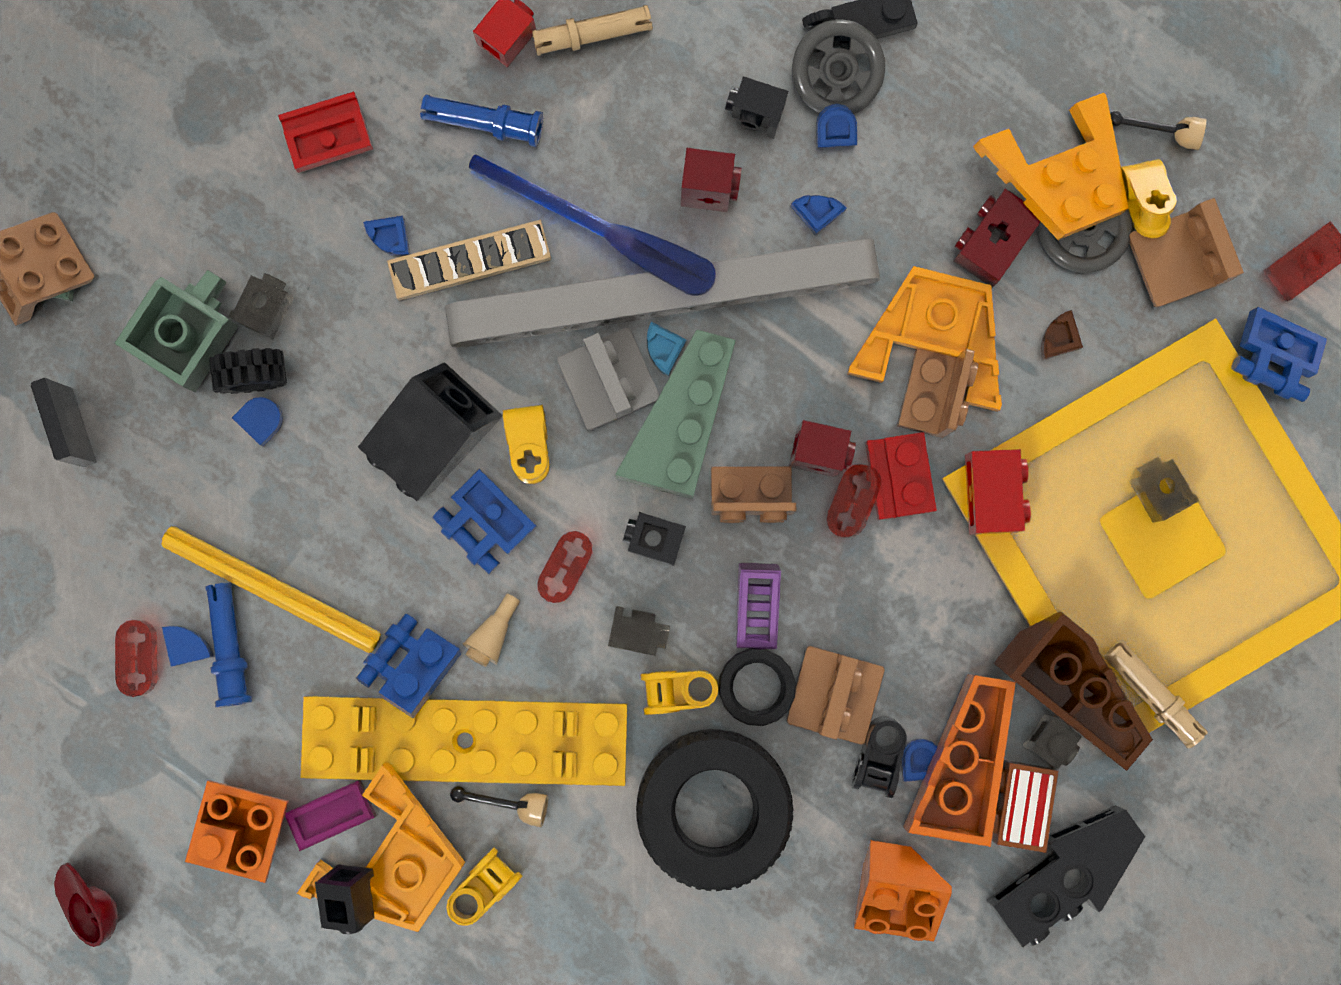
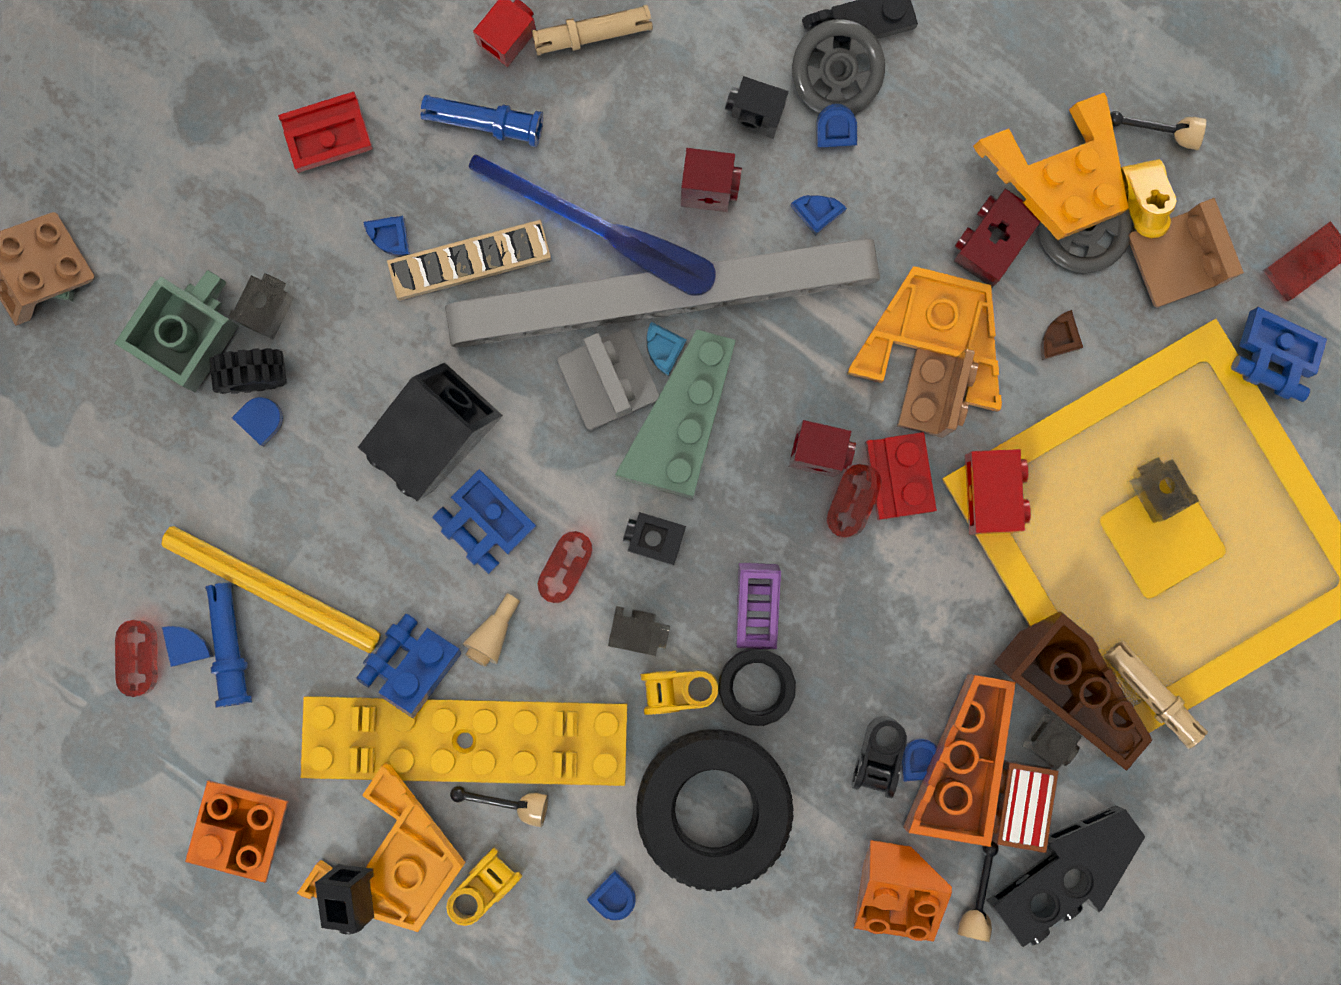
black tile [30,378,97,467] -> none
dark red cap [54,863,119,947] -> none
magenta tile [285,780,376,851] -> none
yellow piece [503,405,550,484] -> none
medium nougat bracket [711,466,796,523] -> none
medium nougat bracket [787,646,885,745] -> none
none -> blue tile [587,869,636,921]
none -> hinge [957,841,999,942]

